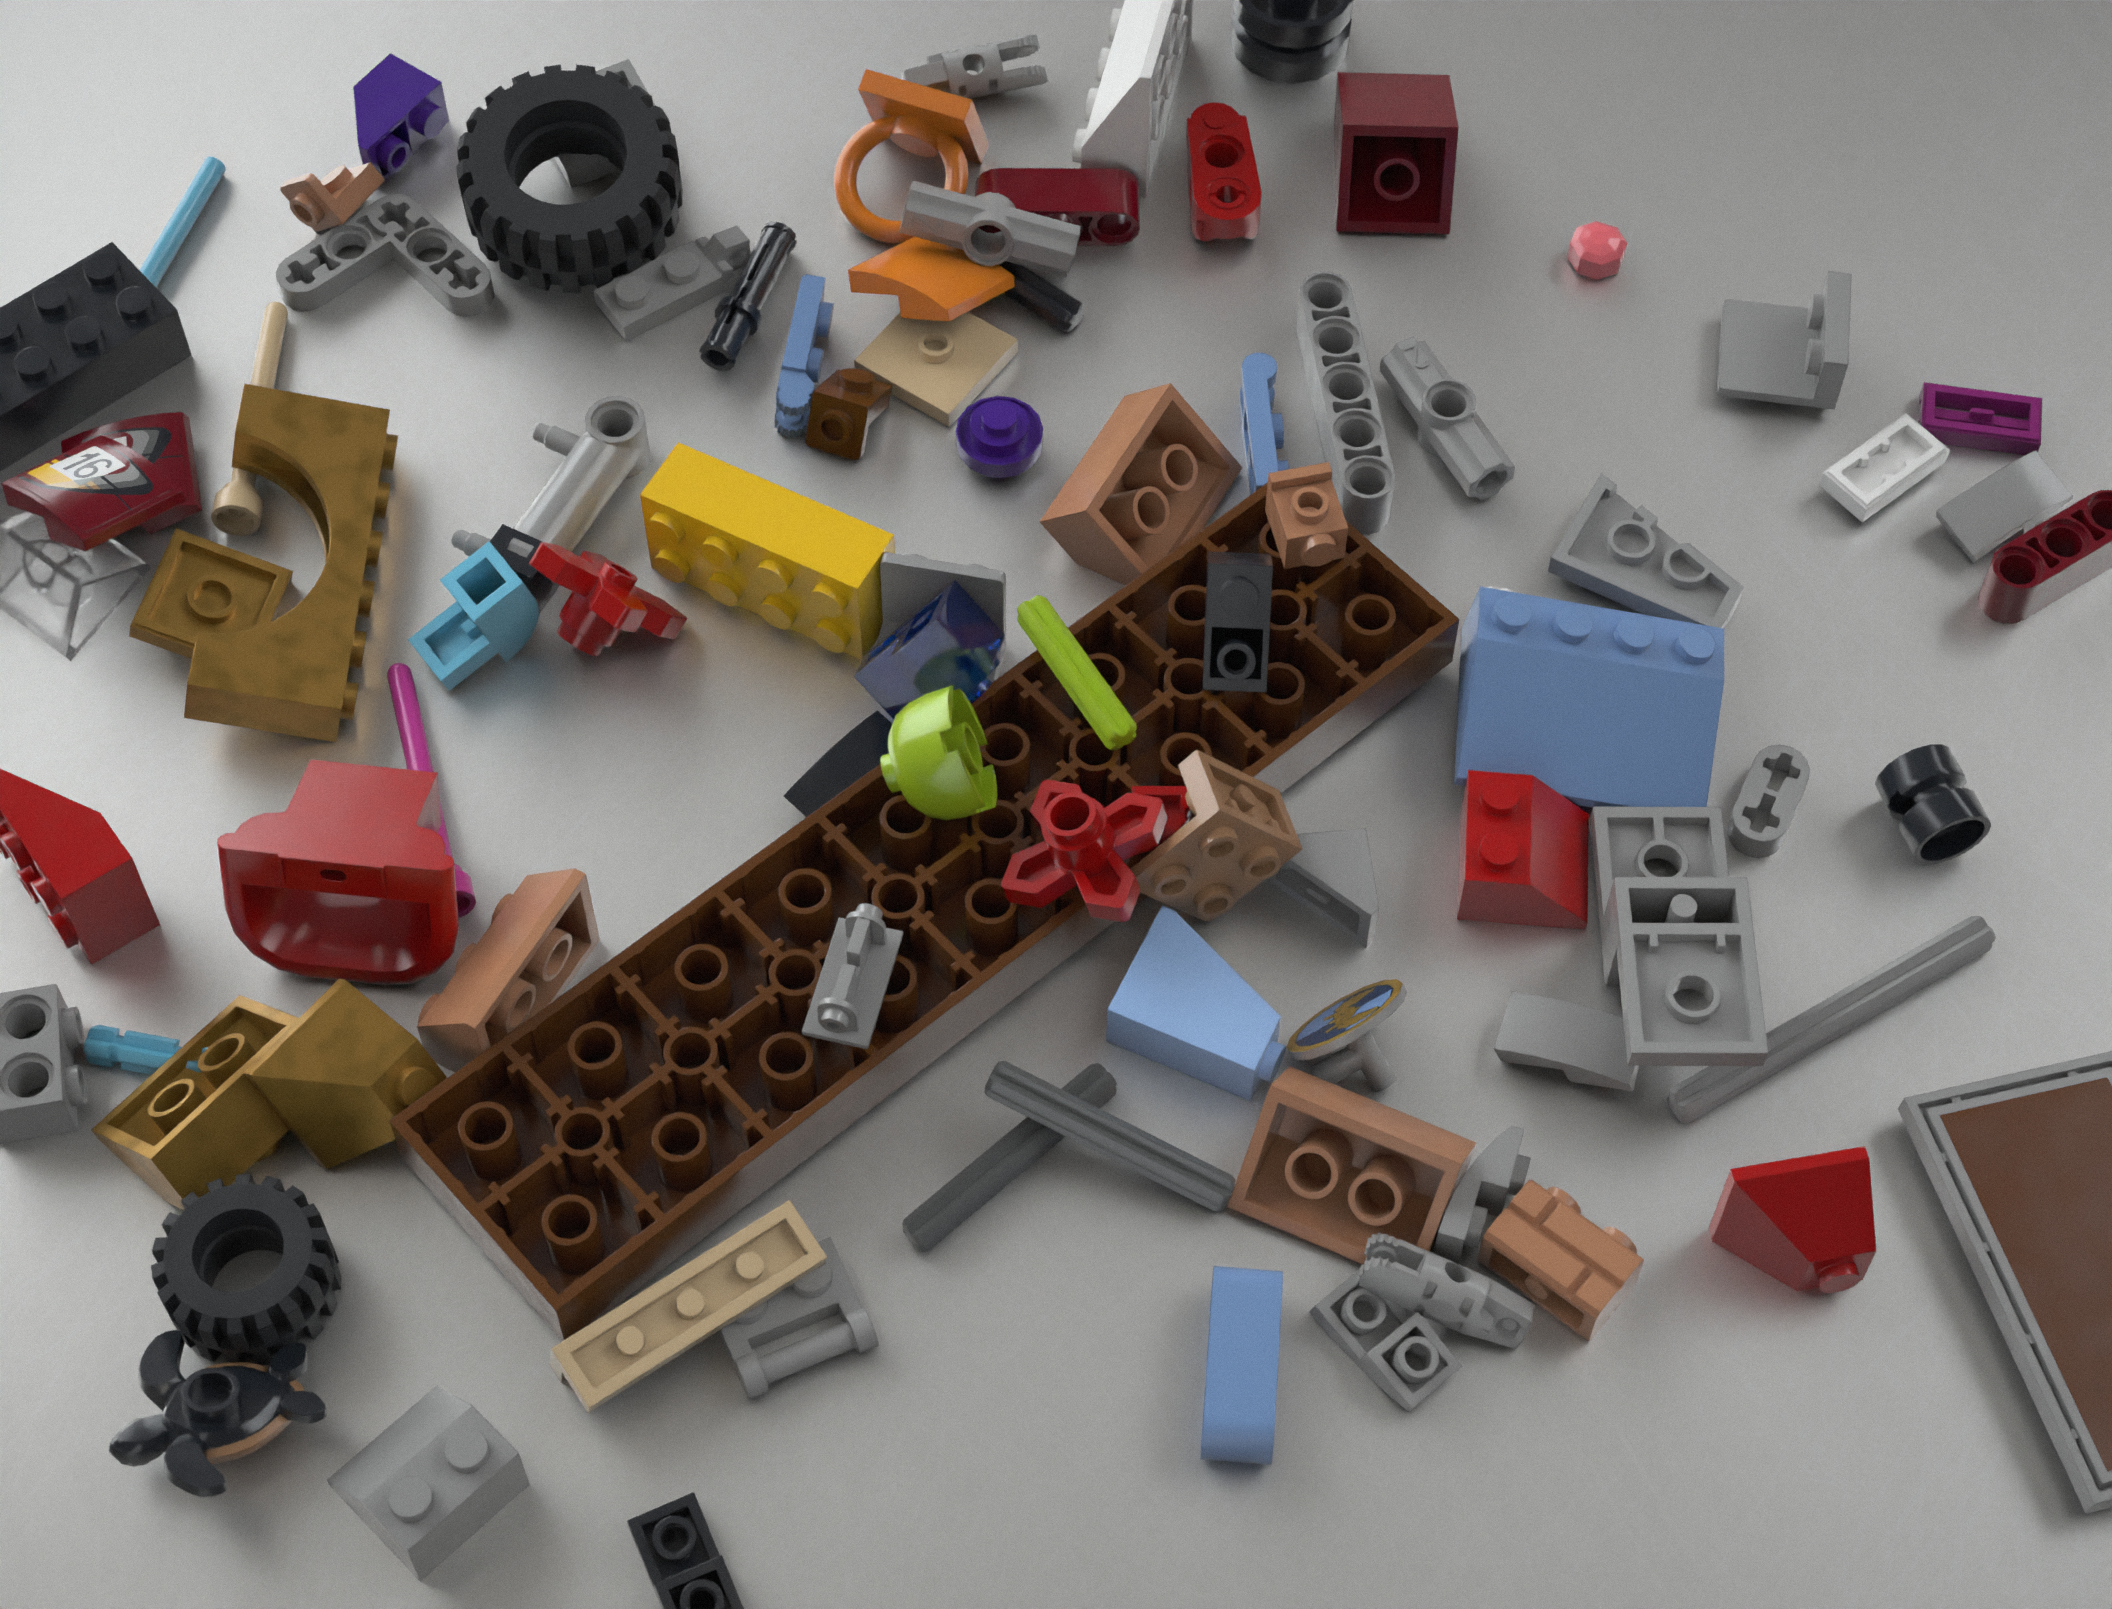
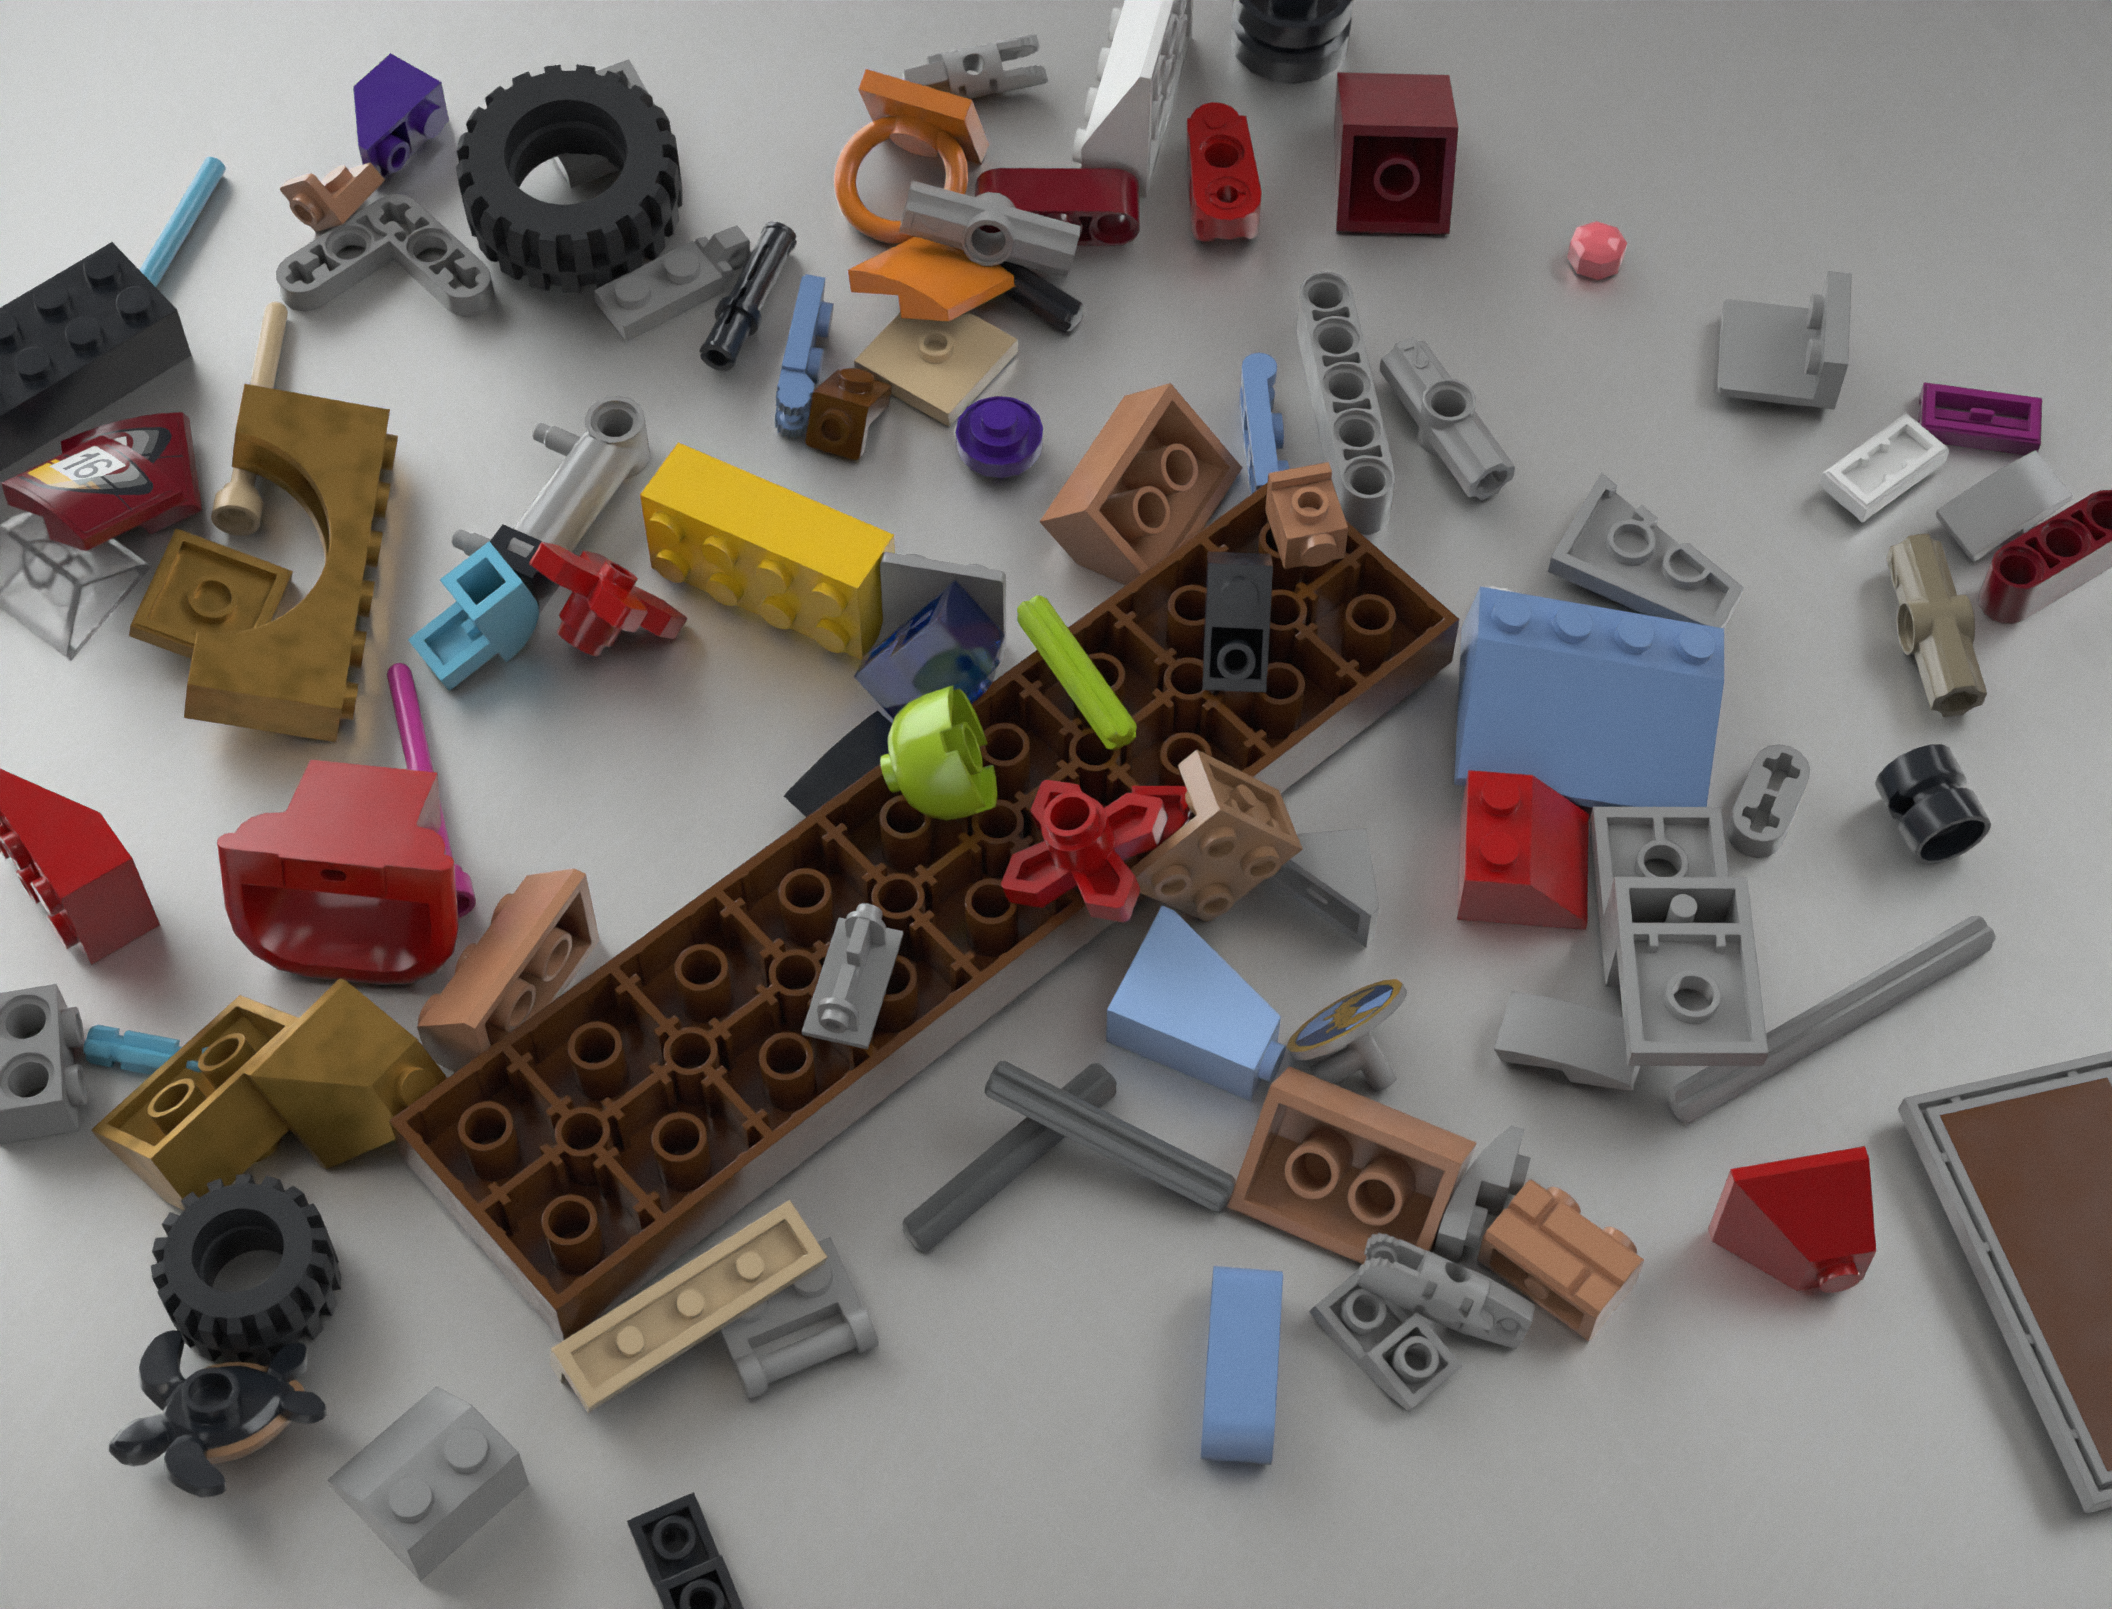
none -> dark tan piece [1886,534,1987,717]

